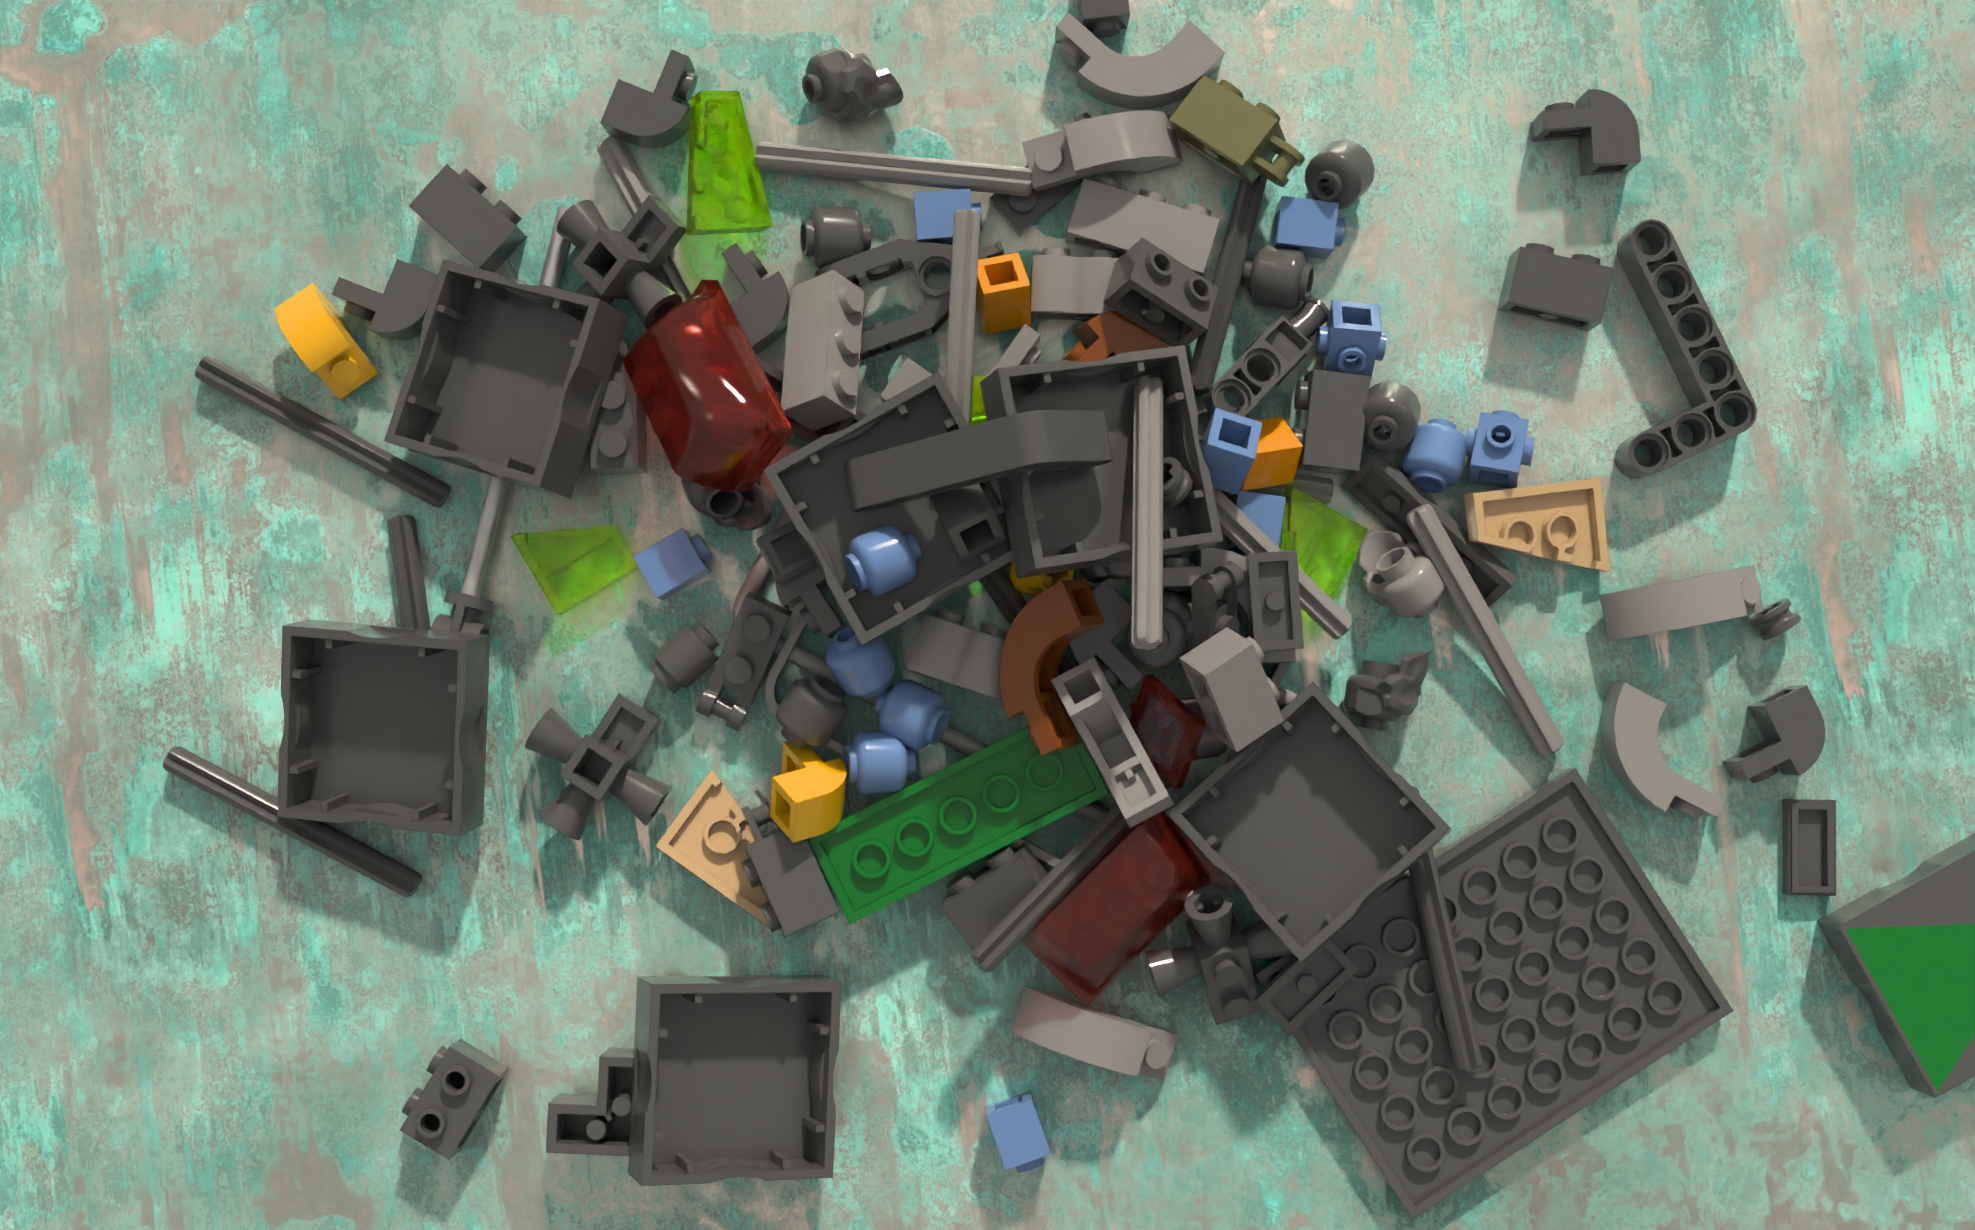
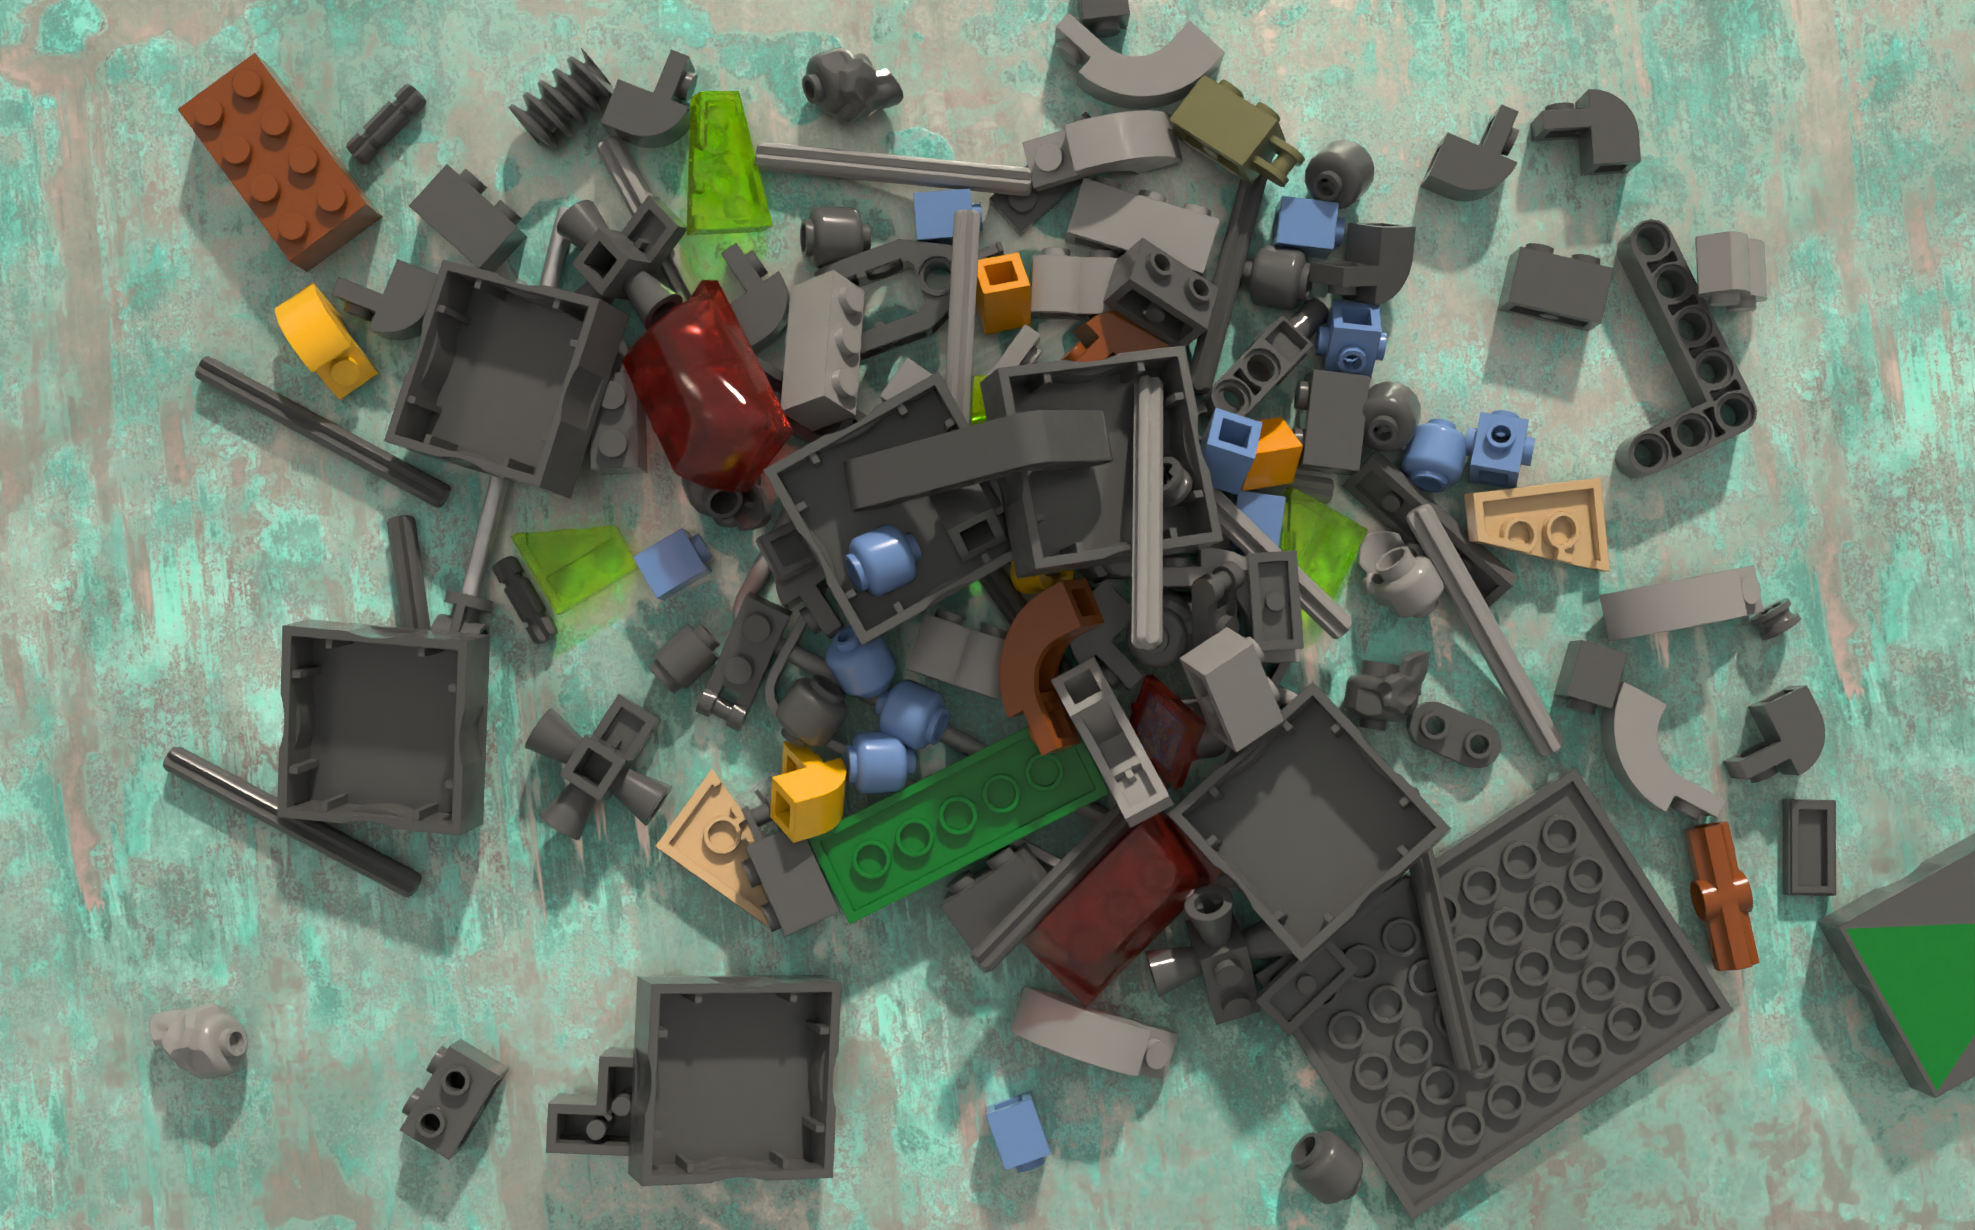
none -> light grey head [149,1003,248,1079]
none -> dark orange brick [178,53,382,272]
none -> dark grey axle [346,84,427,164]
none -> dark grey axle [492,556,558,644]
none -> dark grey piece [508,48,614,149]
none -> dark grey head [1291,1131,1363,1204]
none -> dark grey brick [1309,222,1416,305]
none -> dark grey plate [1406,702,1501,768]
none -> dark grey brick [1420,104,1519,202]
none -> dark grey brick [1554,640,1628,715]
none -> dark orange piece [1683,821,1760,971]
none -> light grey brick [1695,231,1767,313]

